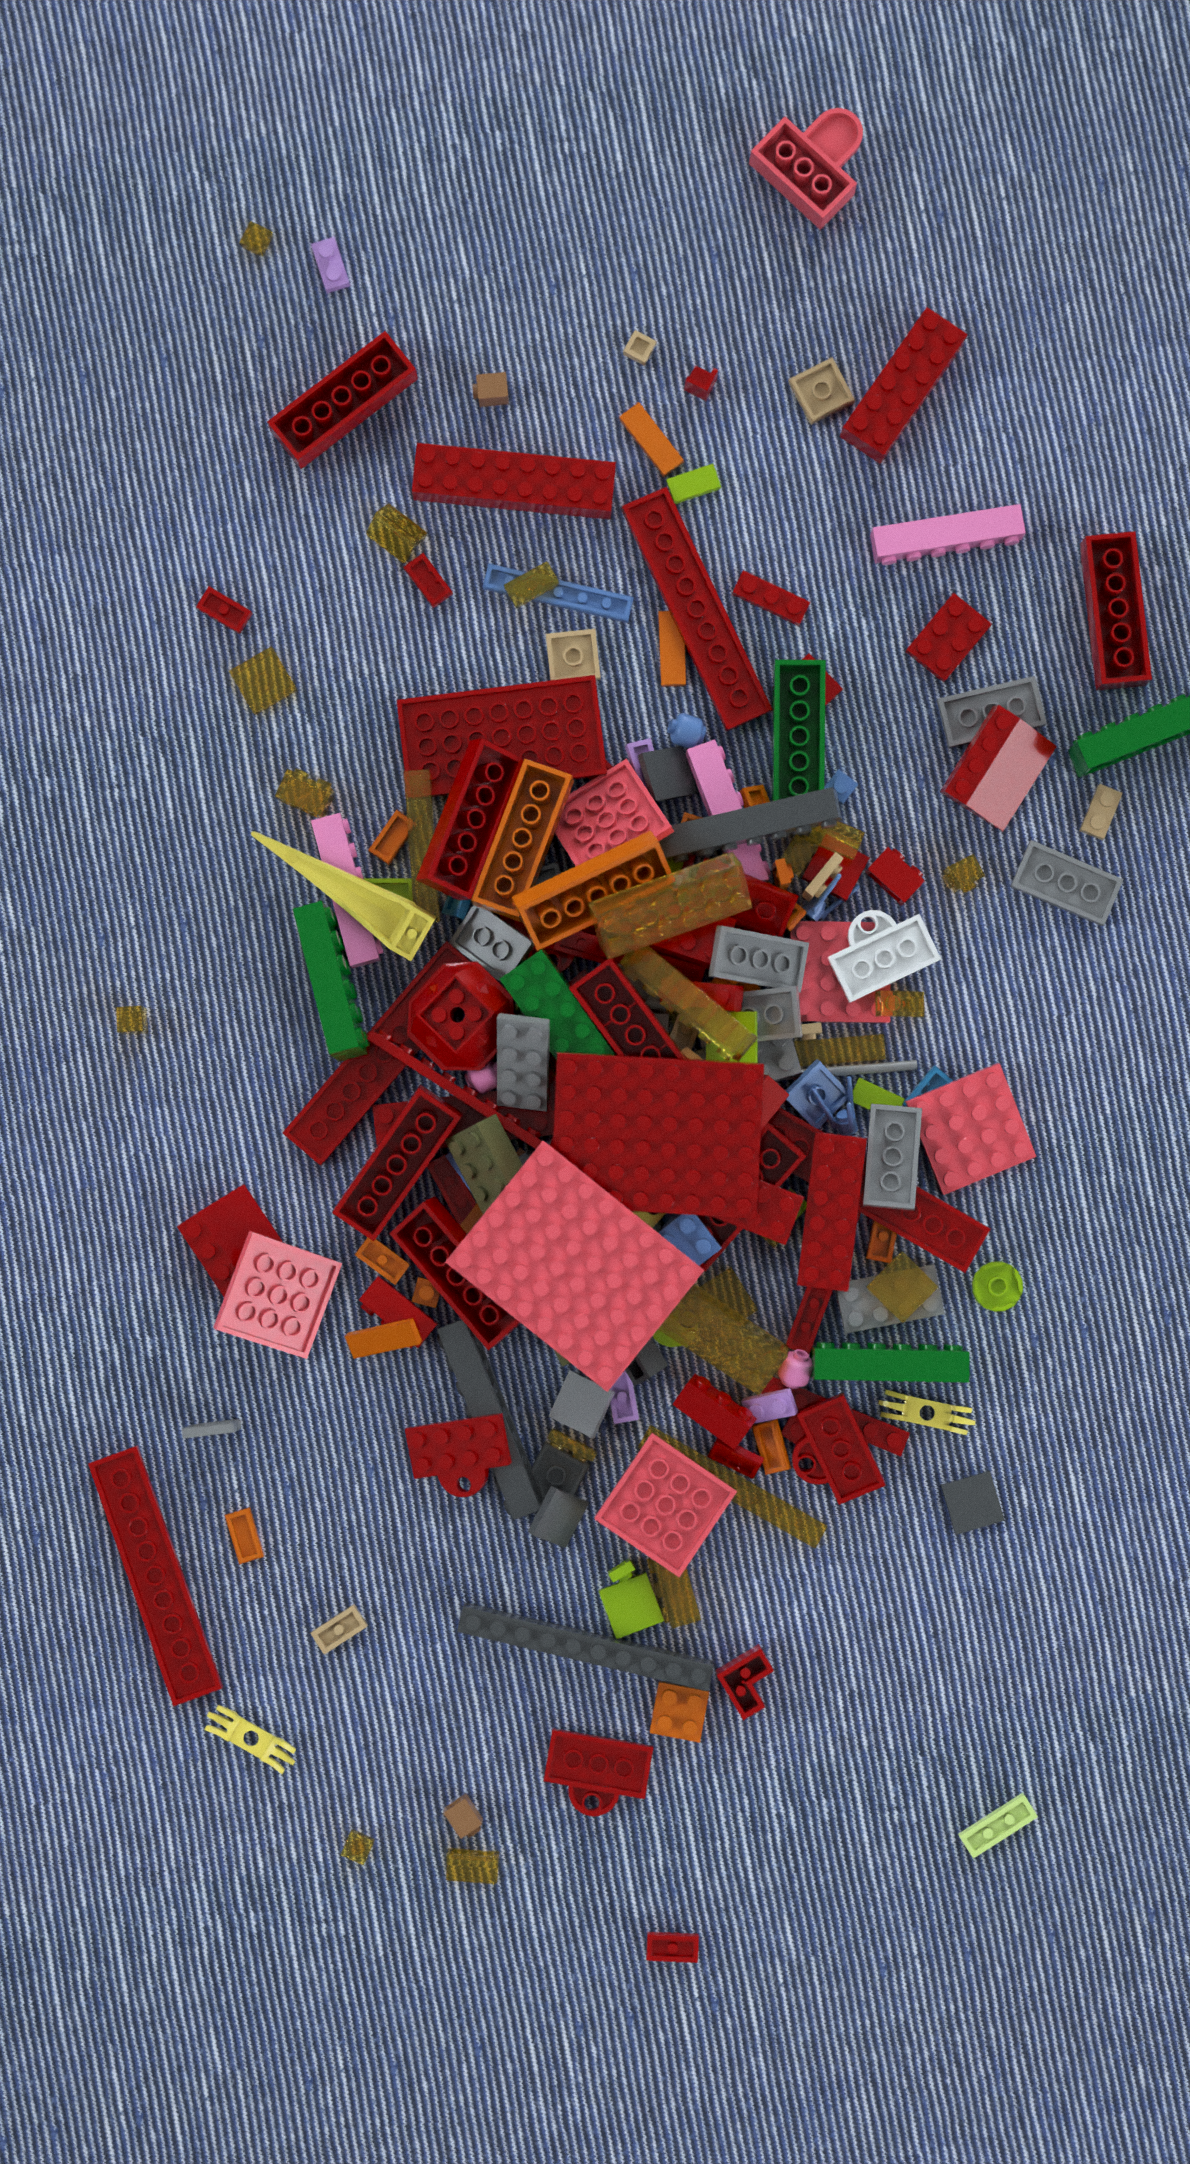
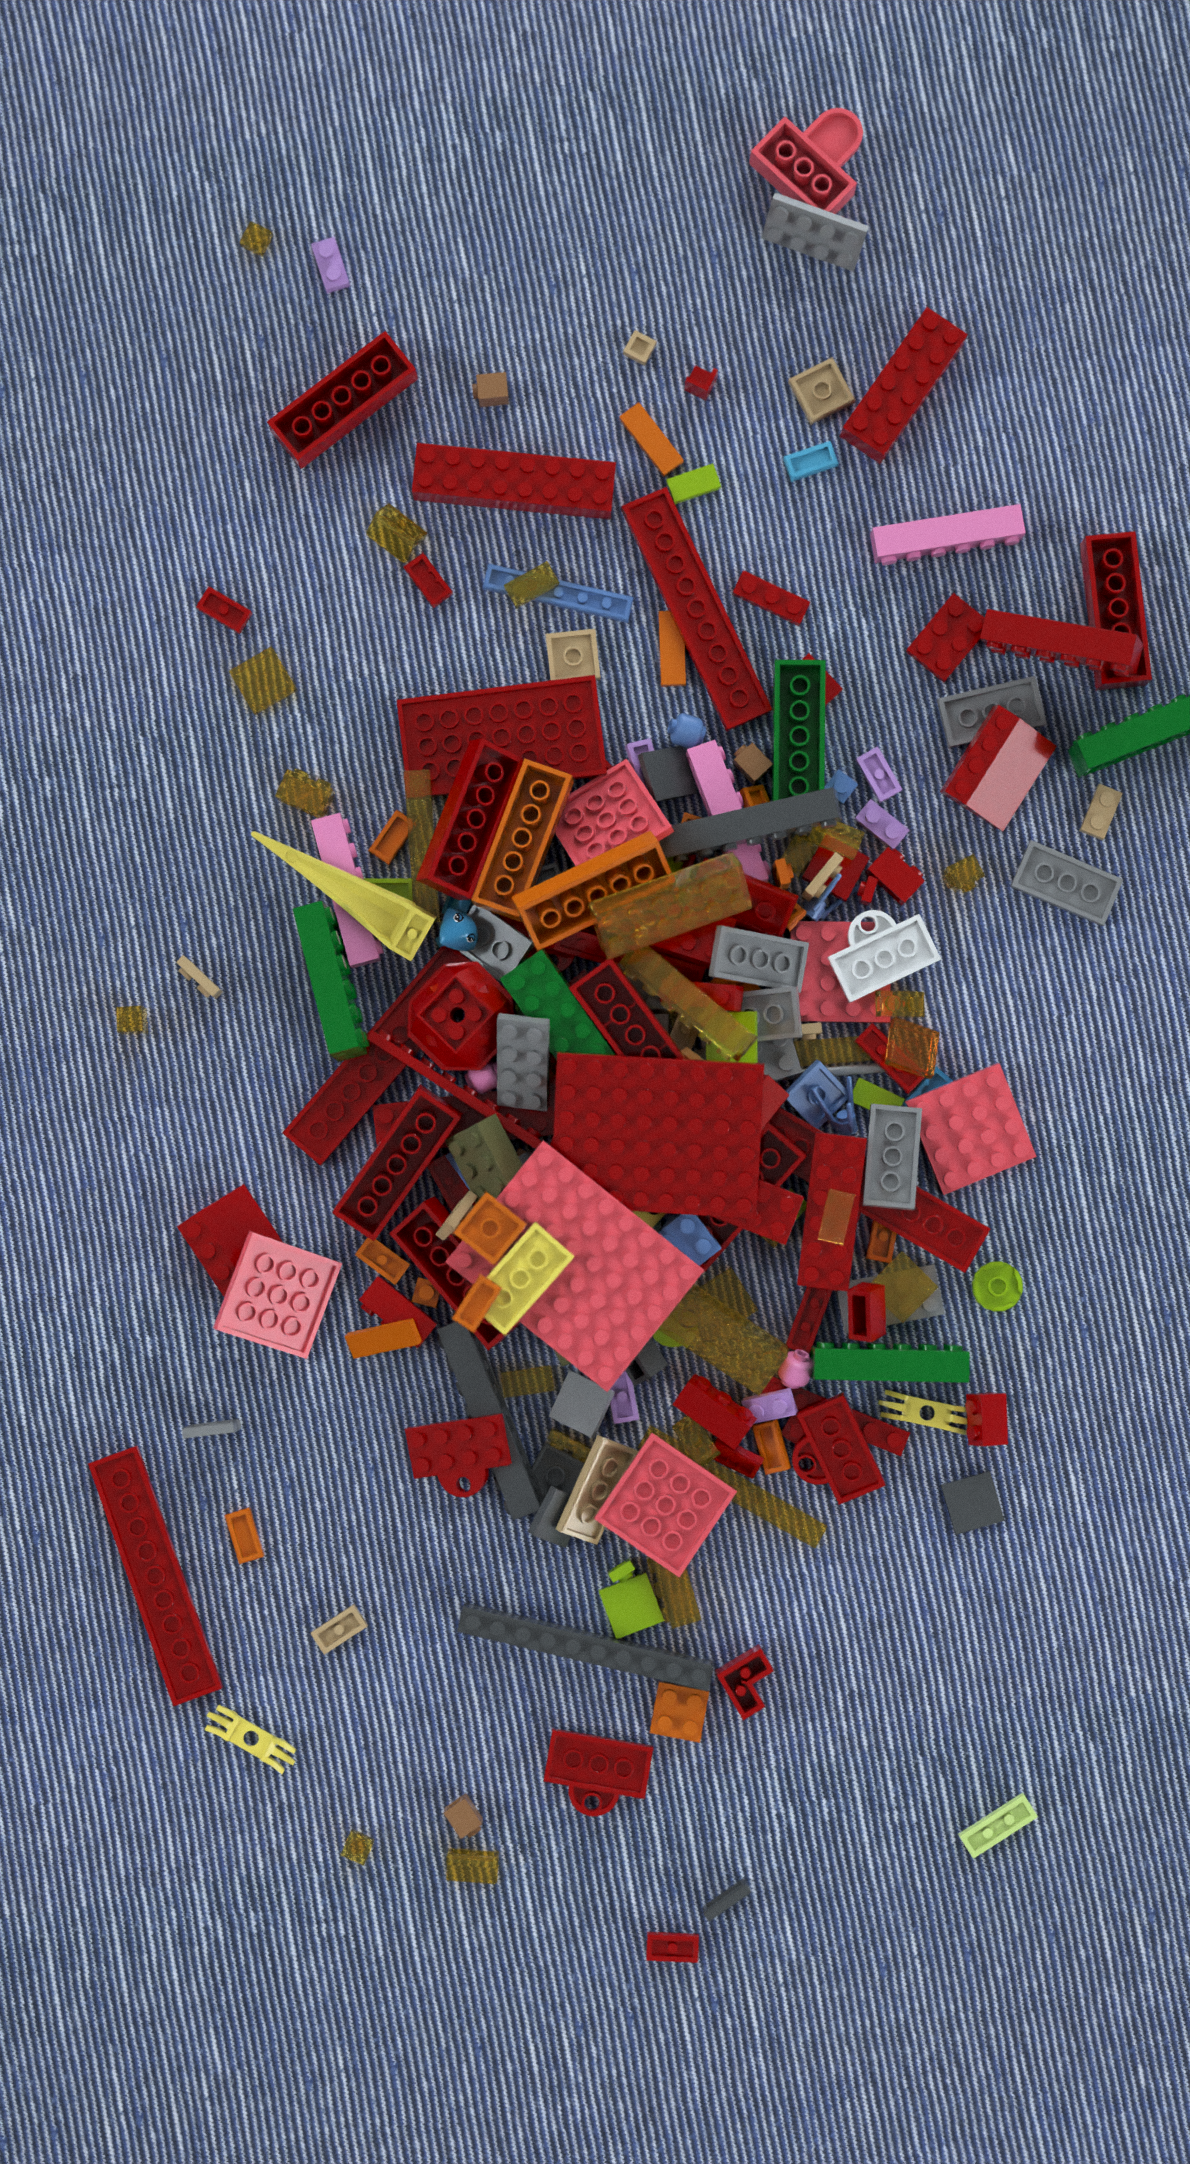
none -> tan plate [176,955,223,999]
none -> dark azure piece [434,908,478,951]
none -> tan plate [436,1190,478,1241]
none -> orange tile [452,1274,502,1333]
none -> orange plate [453,1192,527,1265]
none -> light yellow plate [484,1222,574,1335]
none -> clear yellow tile [501,1365,554,1398]
none -> tan tile [556,1435,639,1545]
none -> clear yellow plate [672,1415,721,1467]
none -> dark grey tile [702,1878,751,1922]
none -> medium nougat brick [733,742,773,785]
none -> light grey plate [761,192,869,272]
none -> medium azure tile [783,441,839,482]
none -> tile [818,1189,855,1245]
none -> red piece [847,1282,886,1342]
none -> red tile [853,1023,926,1094]
none -> lavender plate [854,799,909,850]
none -> lavender plate [855,746,903,803]
none -> red plate [857,876,878,906]
none -> clear orange tile [885,1017,940,1079]
none -> red brick [965,1392,1008,1447]
none -> red brick [980,609,1143,677]

